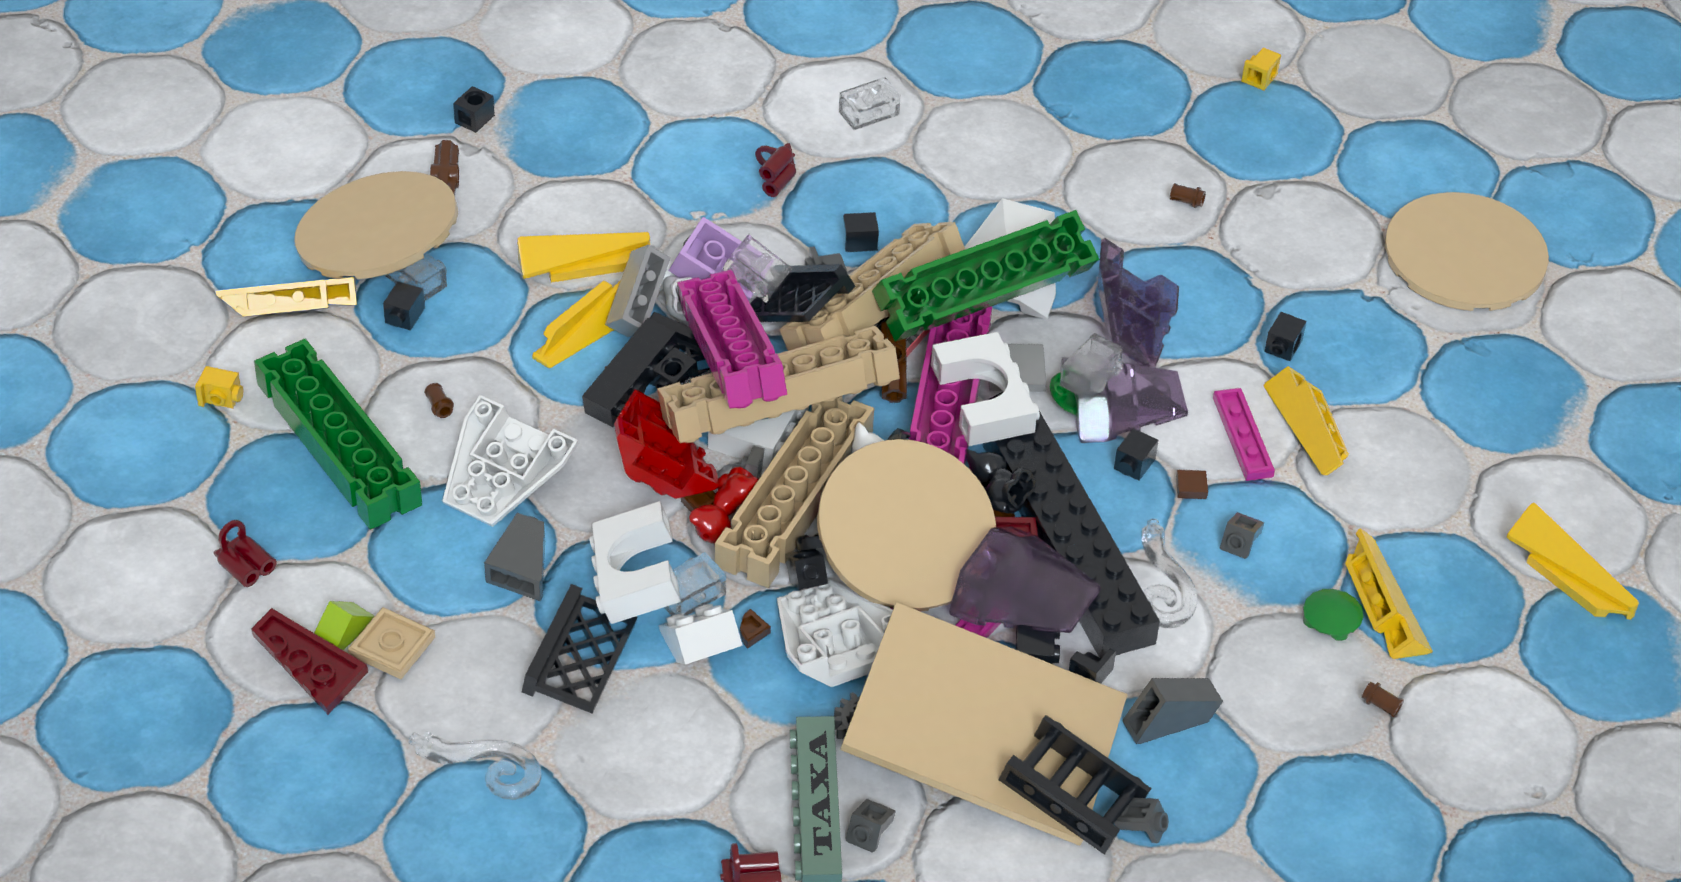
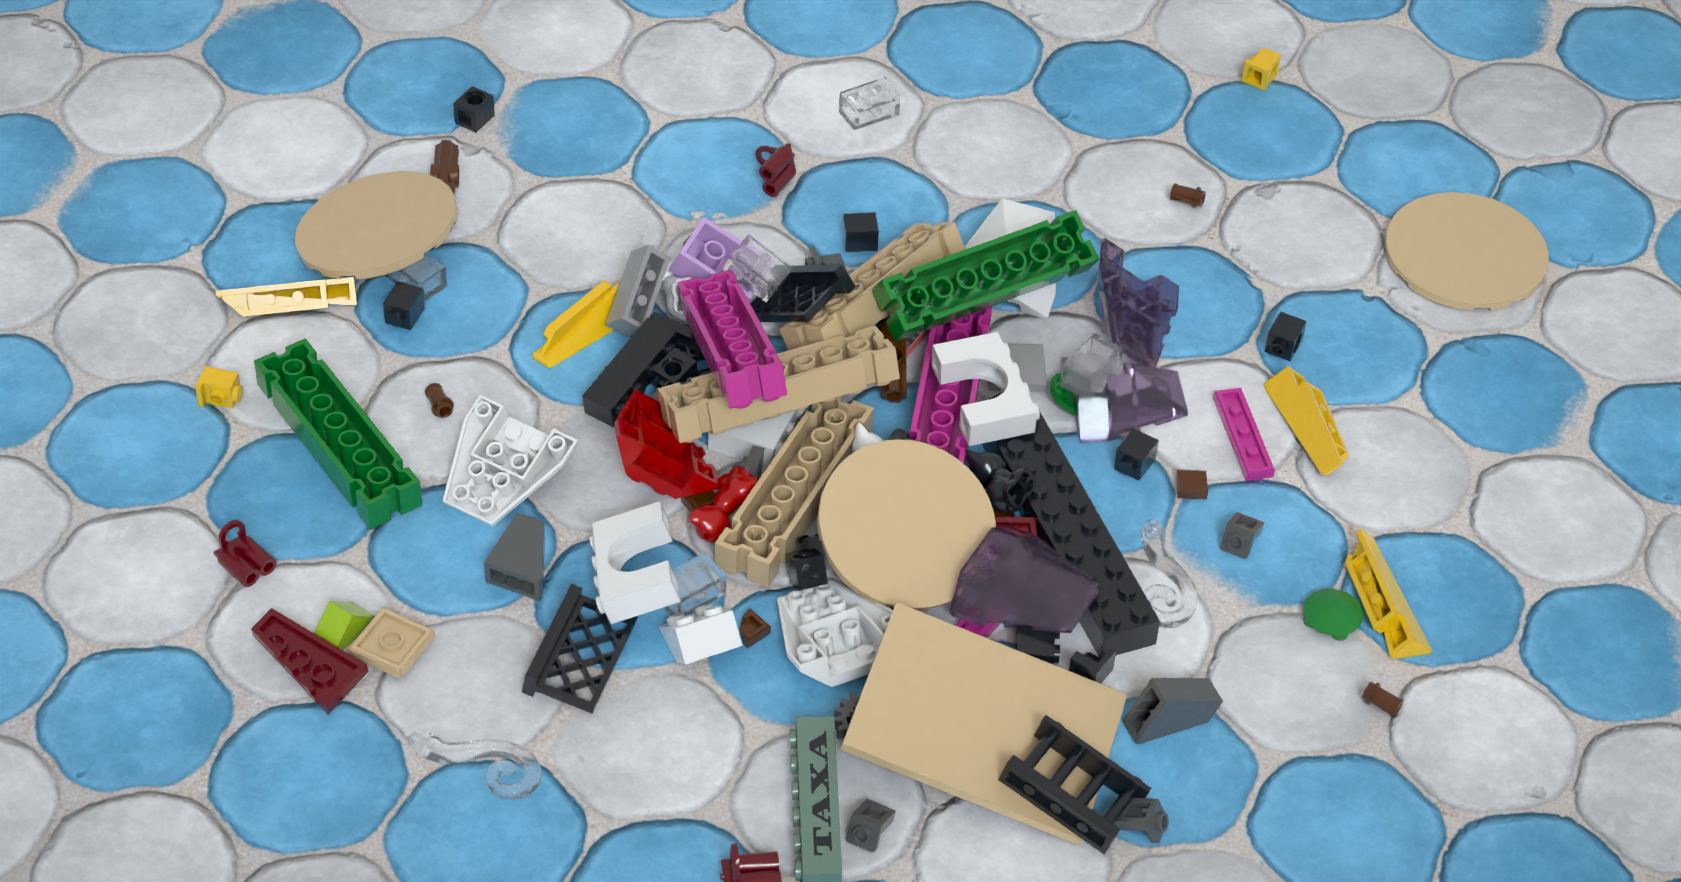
yellow wedge [517,232,650,283] -> none
yellow wedge [1506,502,1639,620] -> none

